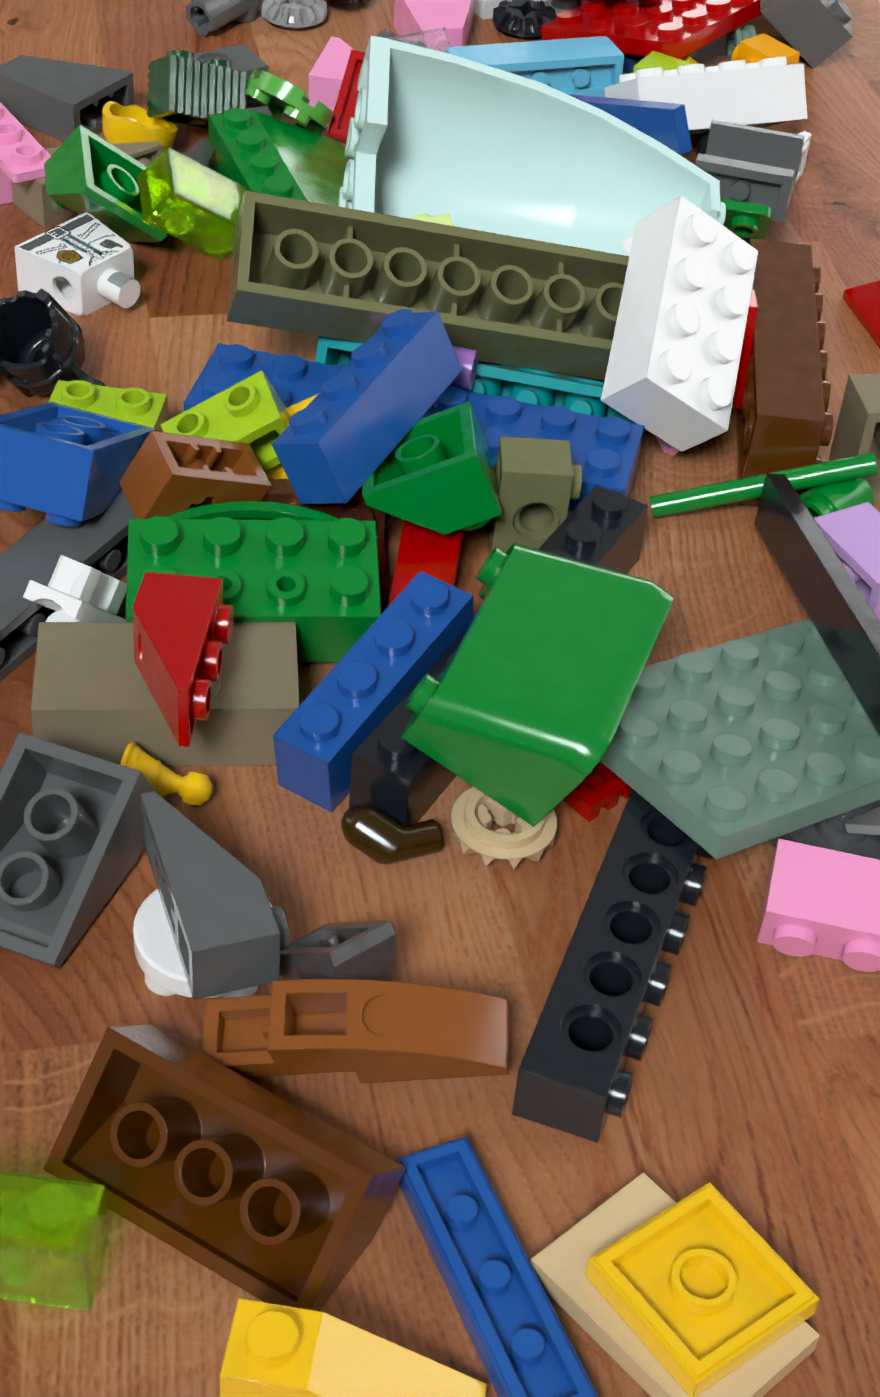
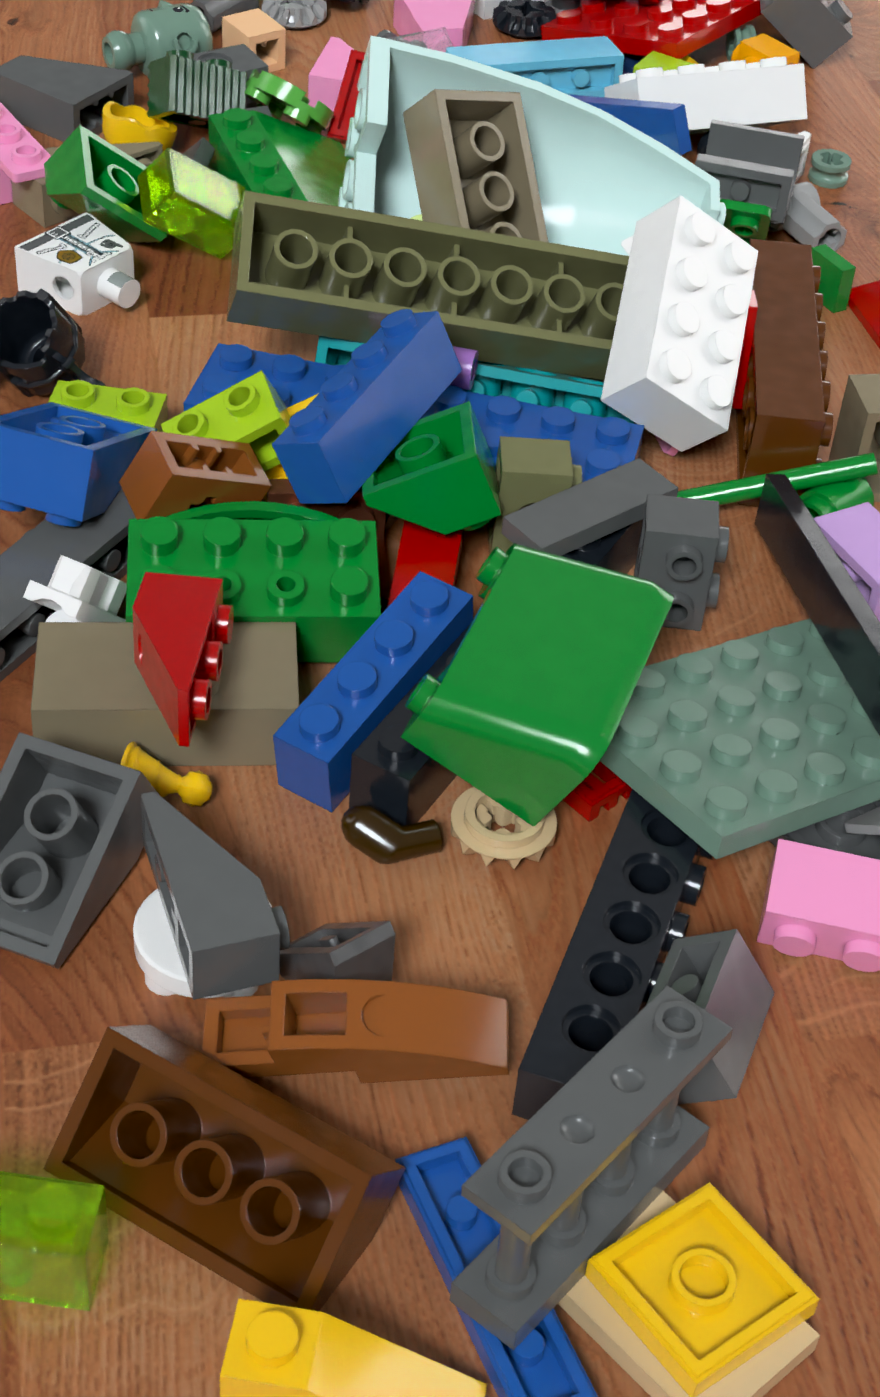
none -> sand green piece [102,0,213,77]
none -> light nougat brick [222,8,286,73]
none -> dark tan brick [403,89,548,242]
none -> dark grey fence [449,986,733,1351]
none -> dark grey tile [501,458,678,556]
none -> dark grey brick [633,494,729,631]
none -> dark grey brick [646,929,775,1105]
none -> light grey piece [768,182,847,251]
none -> sand green bush [808,149,852,189]
none -> green tile [812,244,856,313]

